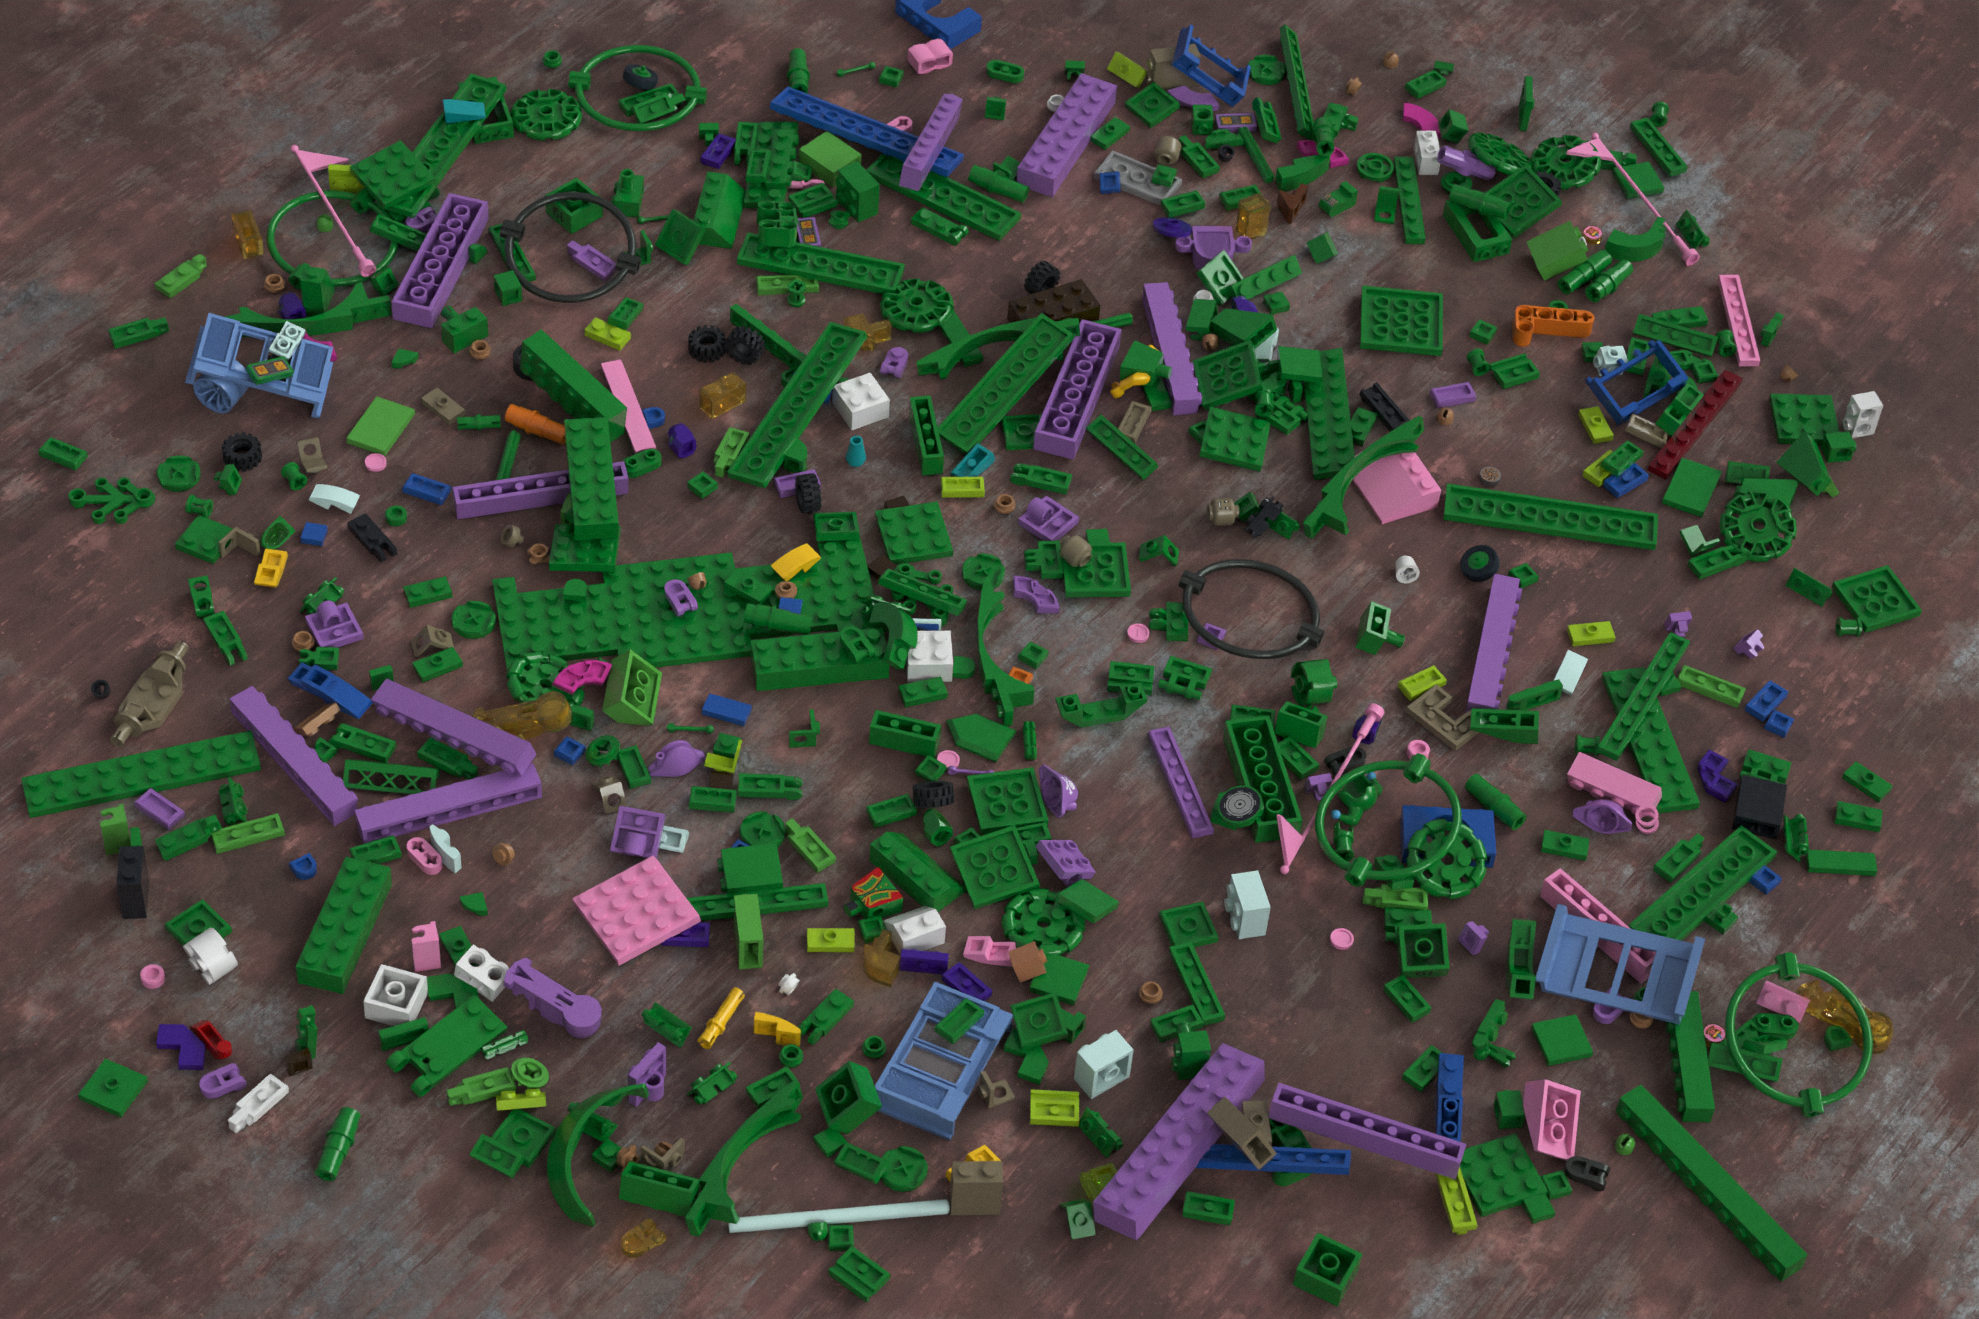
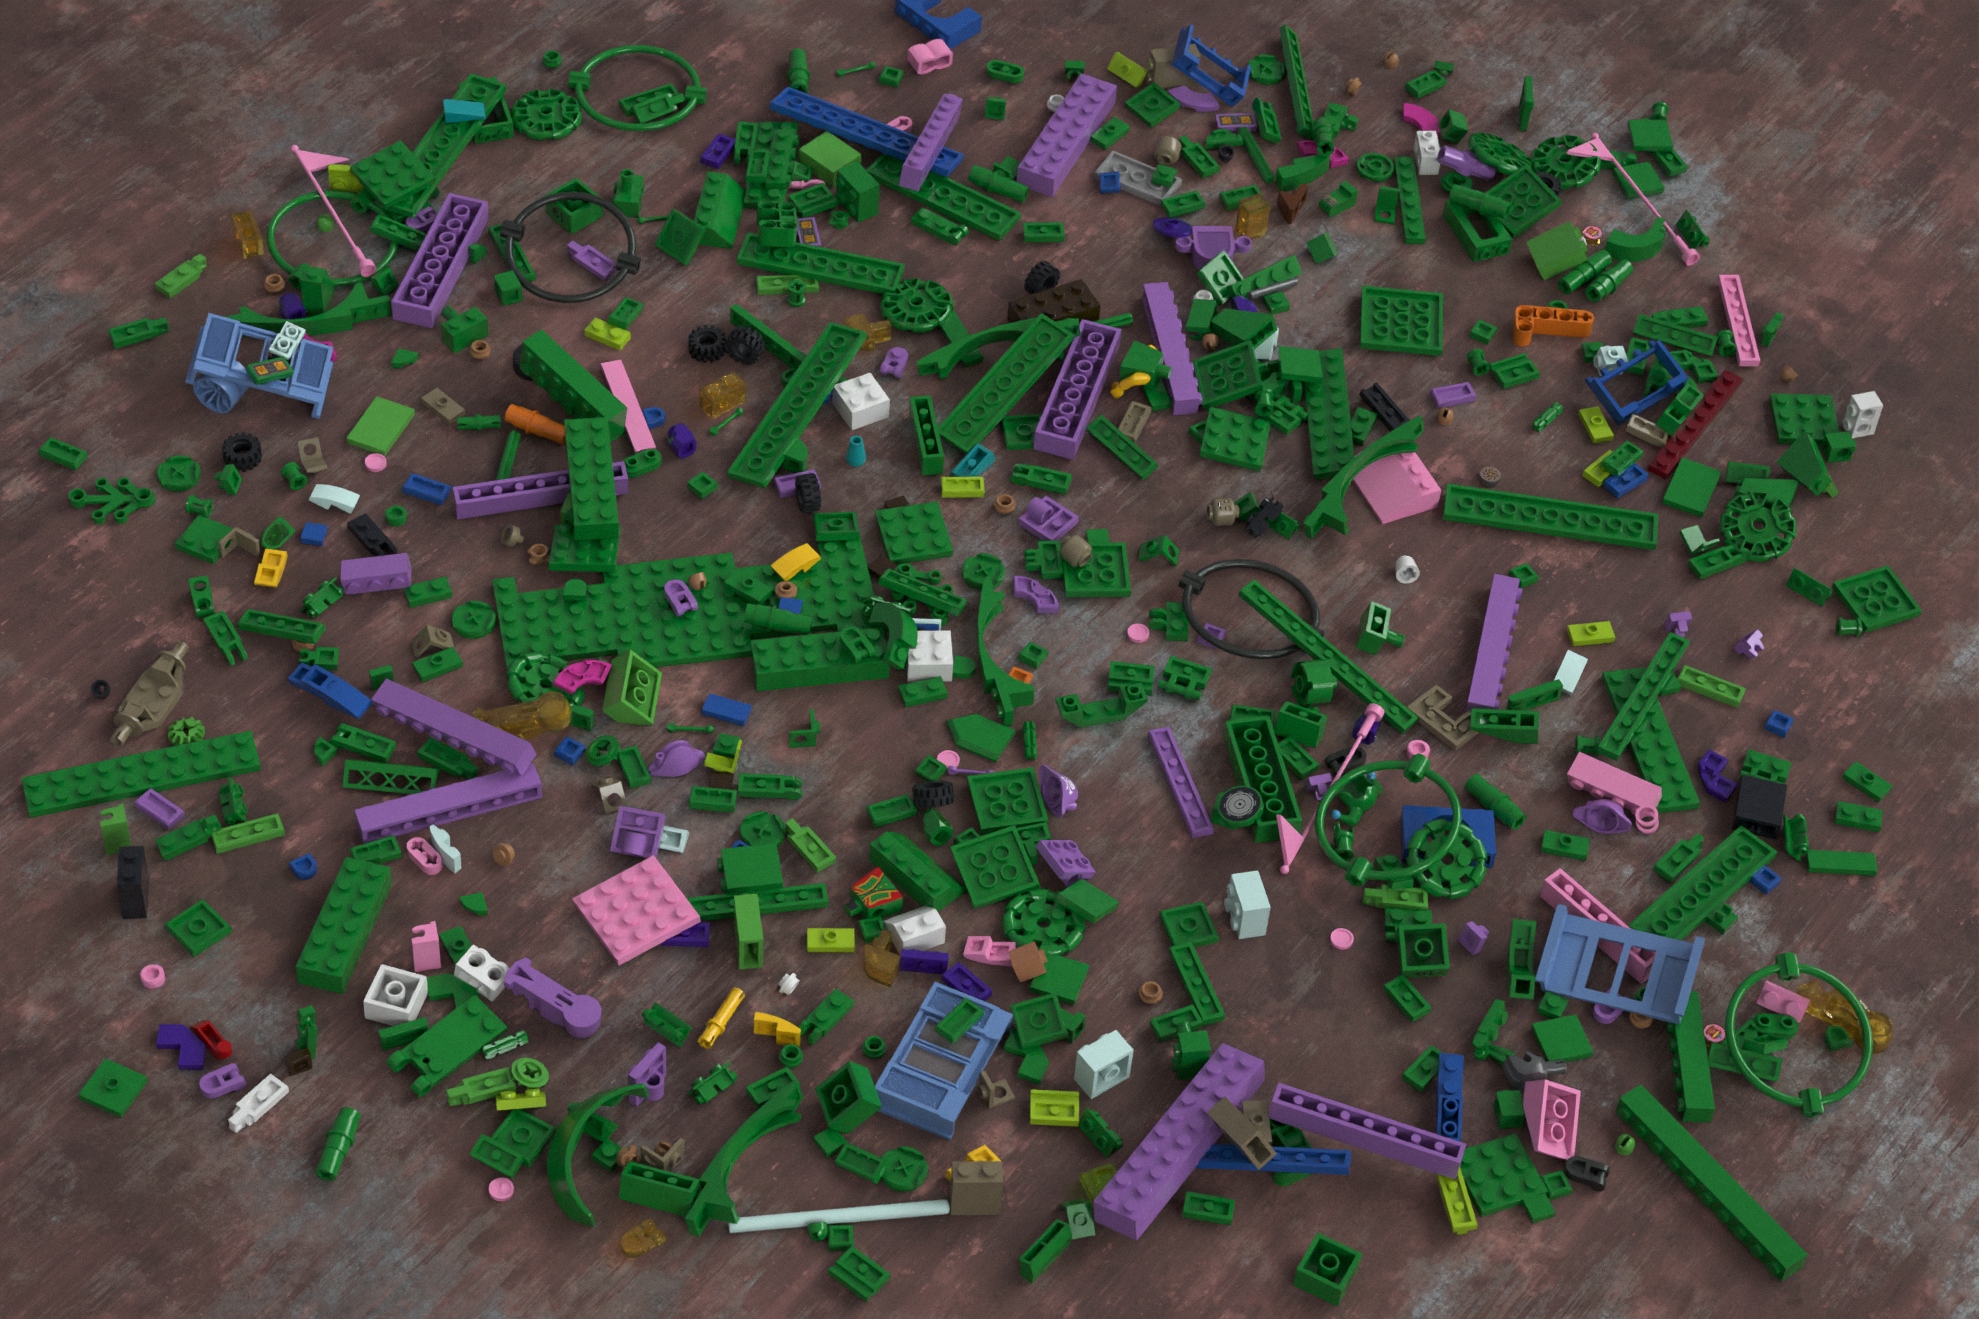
green tile [130,827,142,846] -> none
white brick [183,927,238,985] -> none
medium lavender brick [229,686,358,826] -> none
medium nougat plate [293,702,341,737] -> none
medium lavender plate [305,601,364,647] -> none
black wheel [623,64,658,90] -> none
green bracket [624,230,653,265] -> none
green tile [699,123,719,146] -> none
bright green hinge [713,427,750,477] -> none
green brick [869,710,941,758] -> none
green brick [1191,104,1214,135] -> none
lime plate [1397,665,1447,701] -> none
black wheel [1460,545,1500,582] -> none
blue plate [1745,680,1789,722] -> none
none -> bright green gear [168,716,205,746]
none -> green tile [237,609,326,644]
none -> medium lavender brick [341,553,412,595]
none -> bright pink piece [489,1178,514,1201]
none -> green hinge [710,408,744,436]
none -> green piece [1018,1219,1072,1284]
none -> green plate [1023,222,1065,242]
none -> green plate [1238,579,1418,734]
none -> dark grey bar [1247,278,1298,300]
none -> dark grey piece [1503,1051,1567,1093]
none -> green axle [1532,402,1563,432]
none -> green plate [1537,991,1569,1019]
none -> green tile [1627,119,1673,151]

